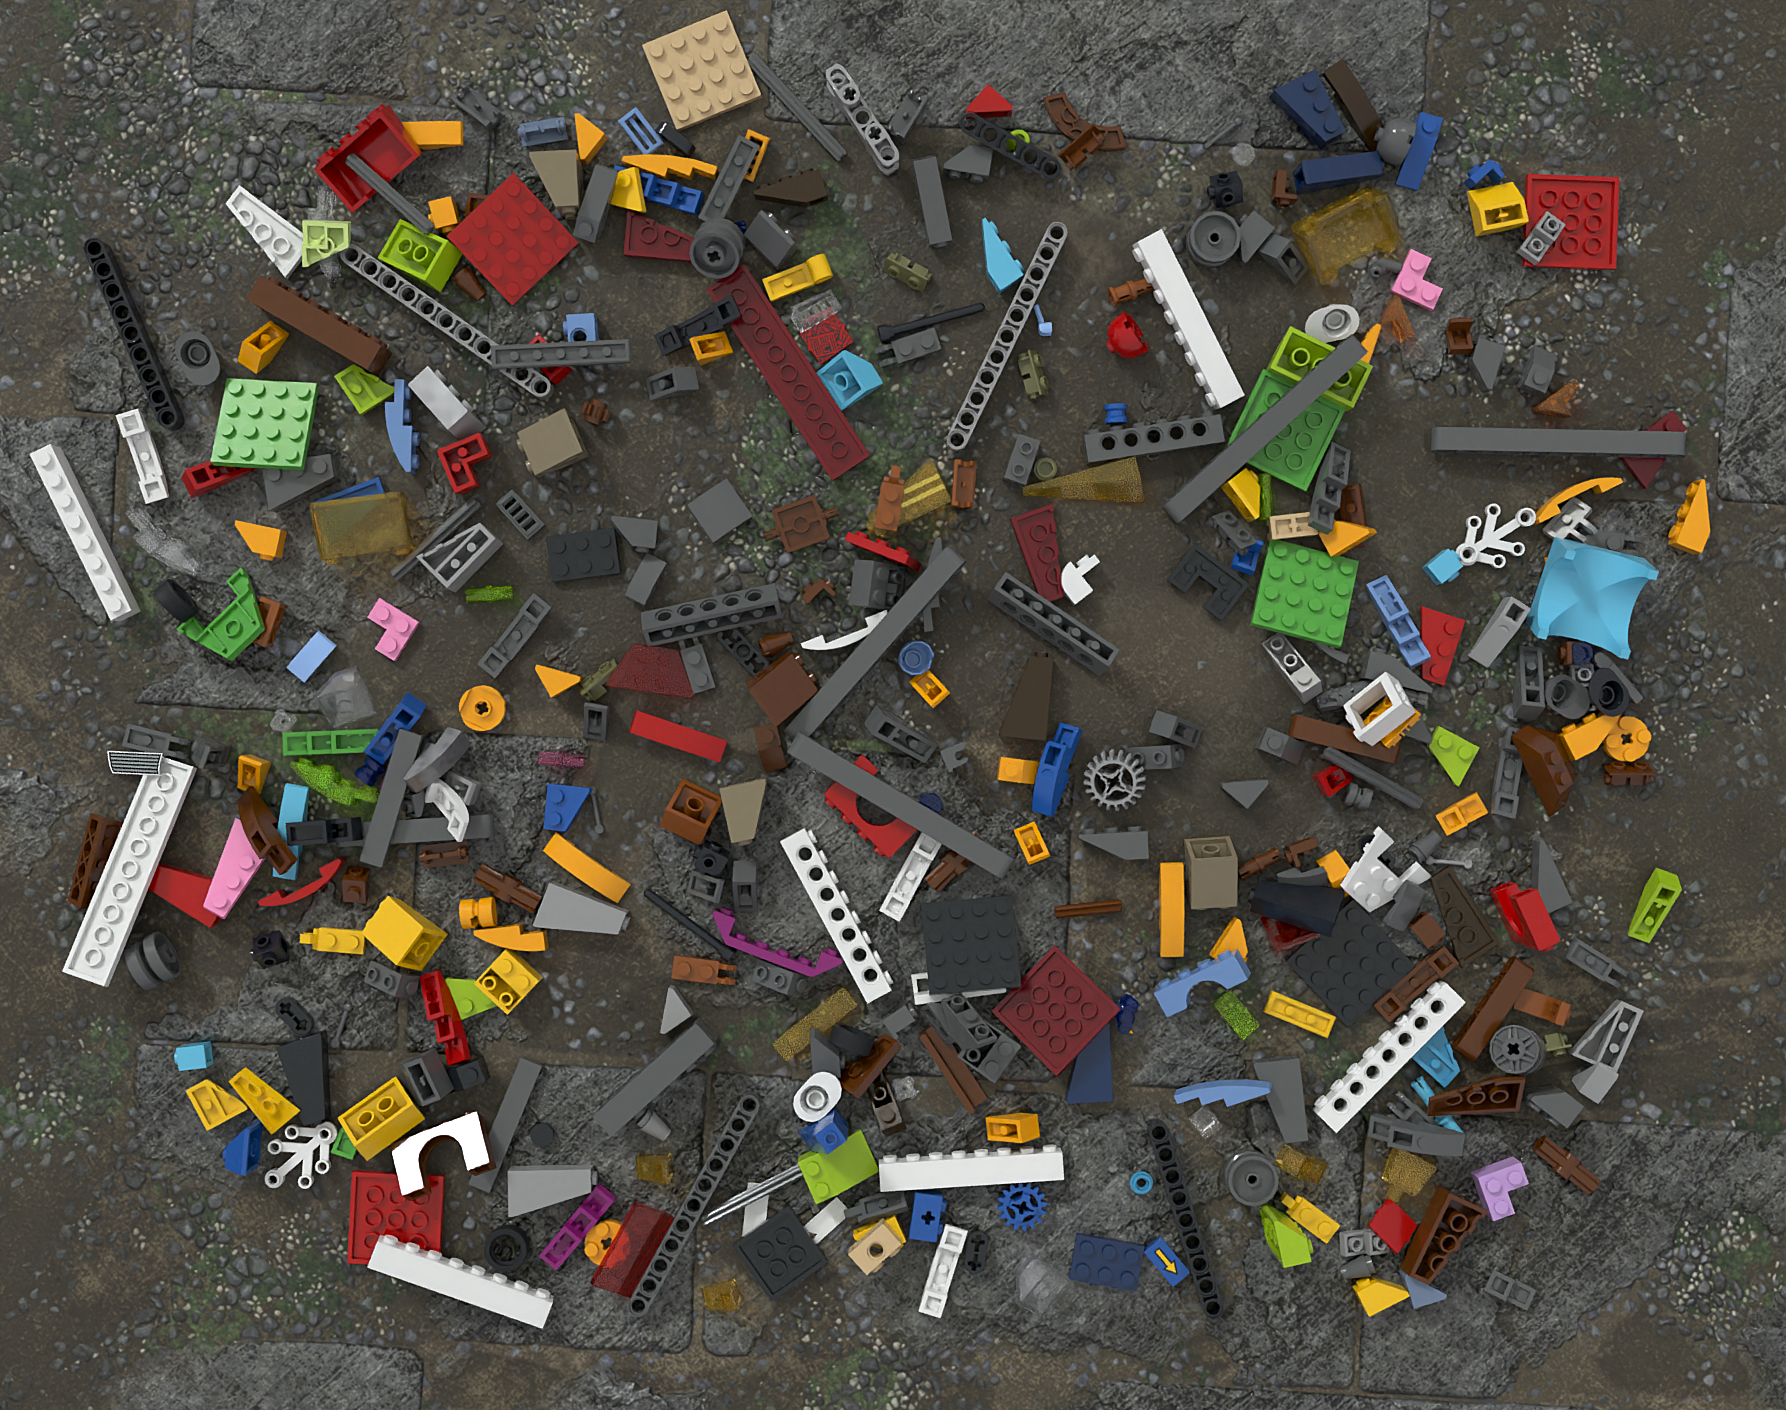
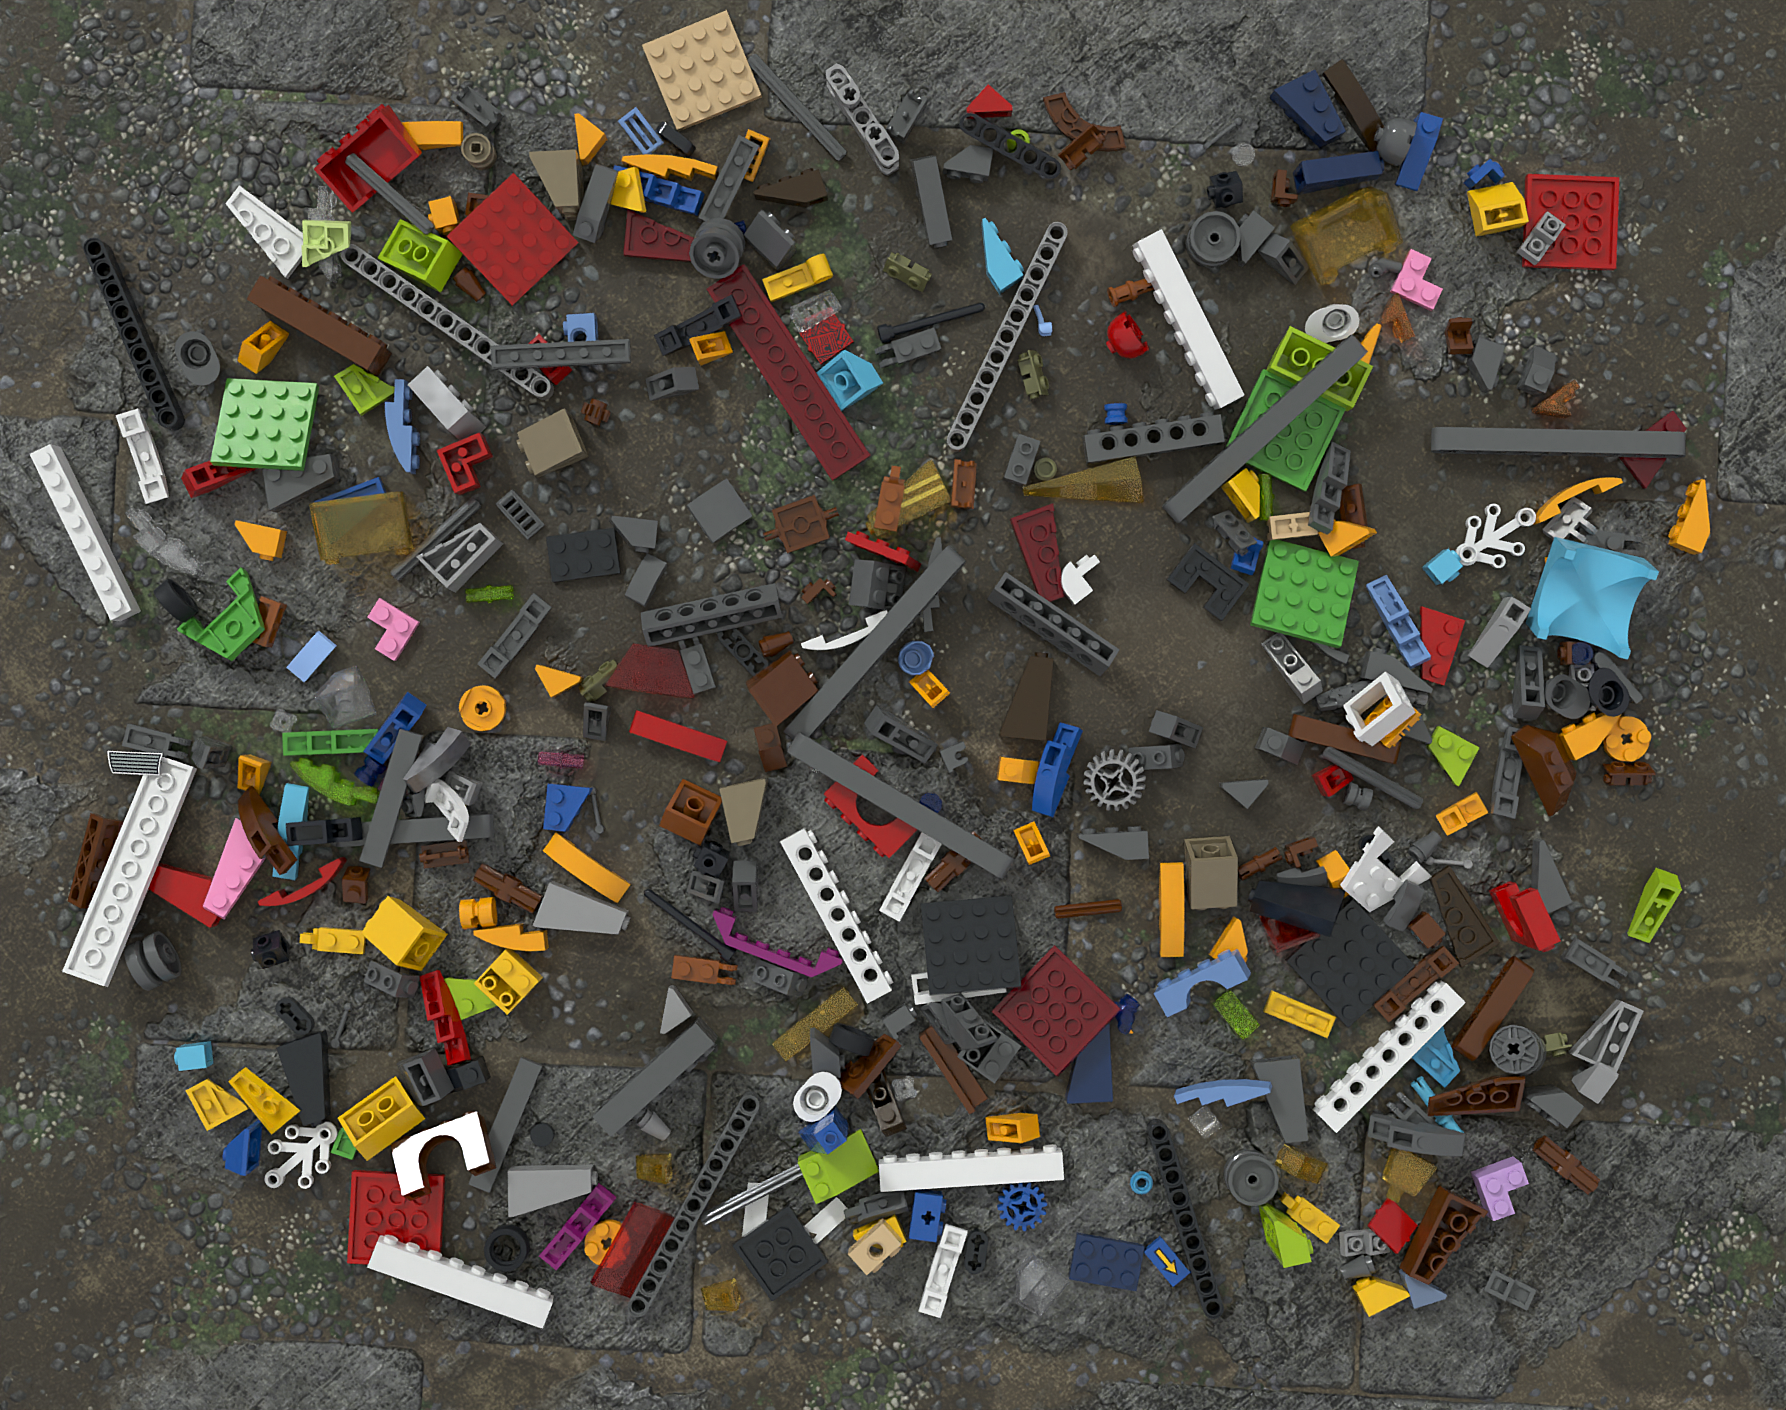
sand blue hinge [518,117,568,147] -> none
dark orange bracket [1512,988,1571,1026] -> none
none -> dark tan wheel [461,133,497,171]

